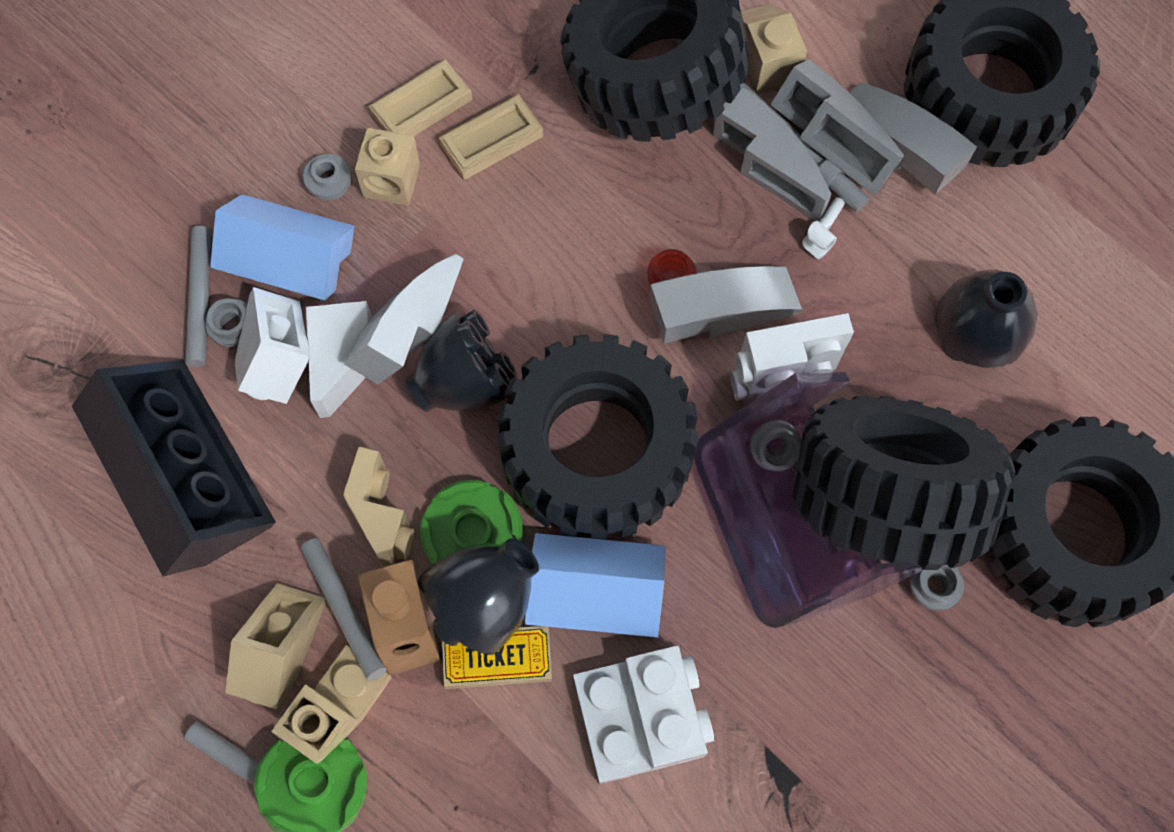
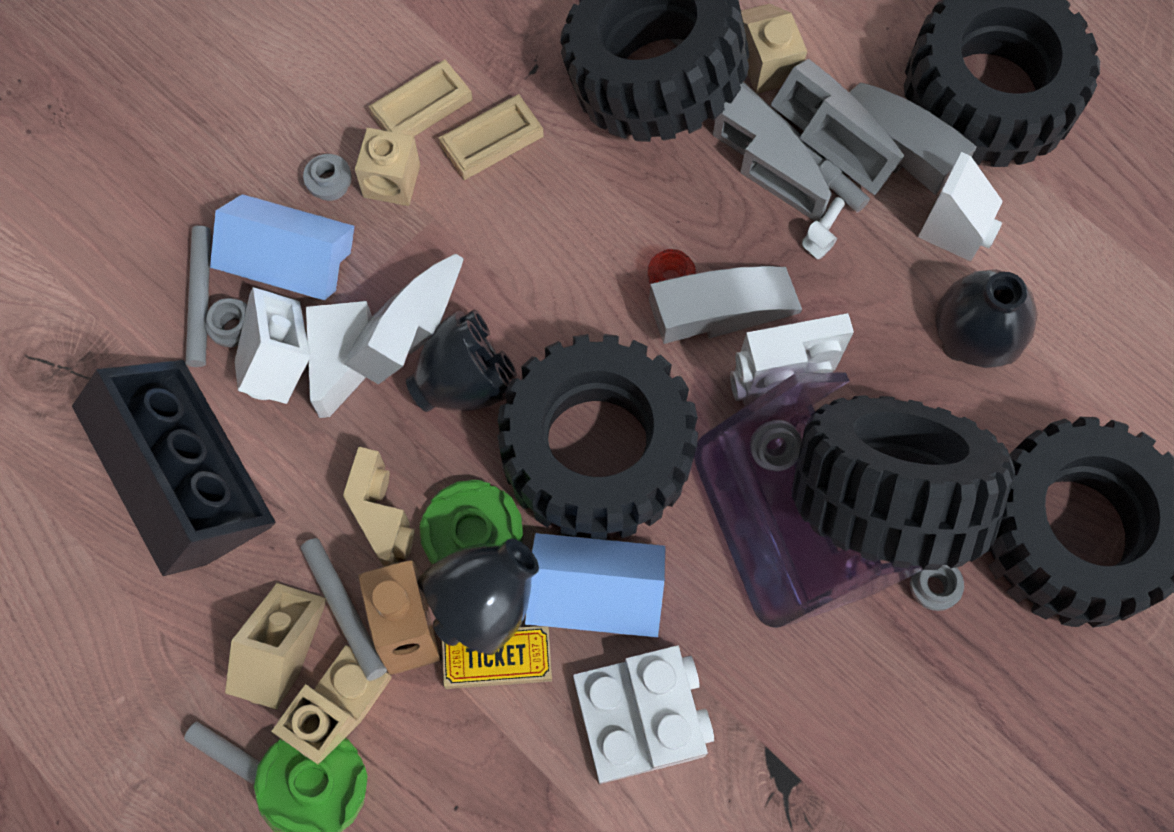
none -> white slope [918,152,1002,261]

